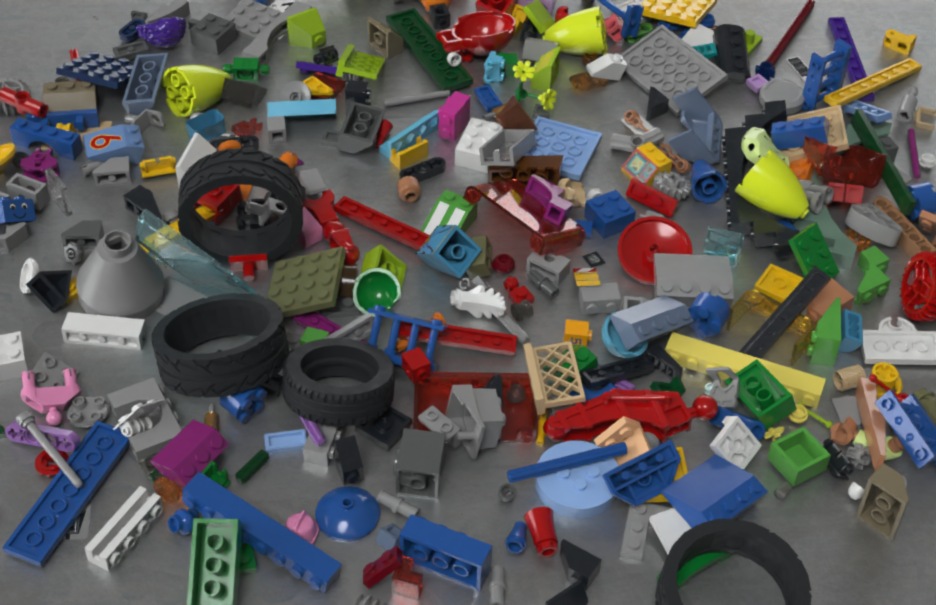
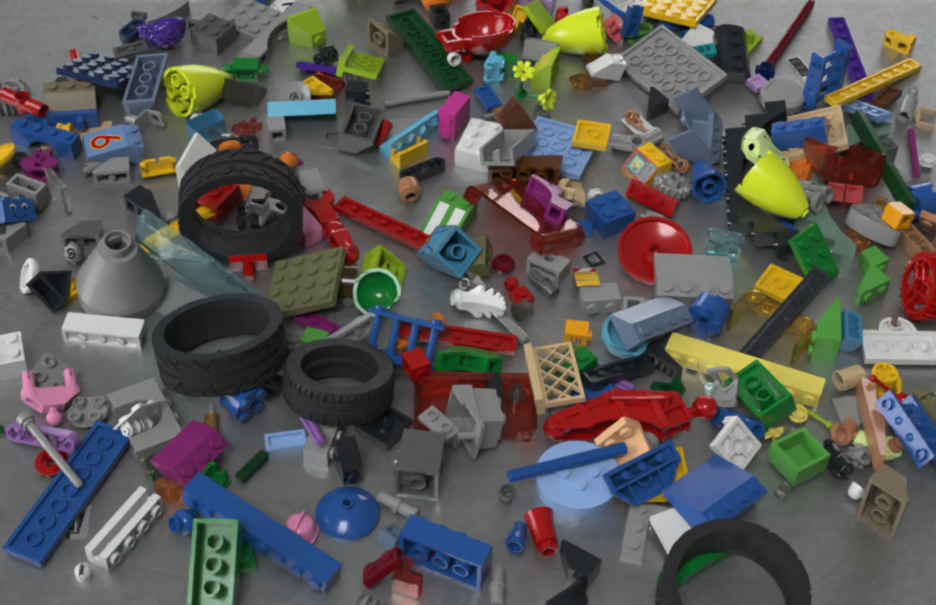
yellow piece [536,396,550,446] -> none
nougat slope [805,278,855,327] -> none
none -> white hinge [74,563,93,582]
none -> green arch [434,346,504,377]
none -> yellow plate [572,119,612,152]
none -> reddish brown plate [870,84,903,110]
none -> light orange brick [881,202,915,230]

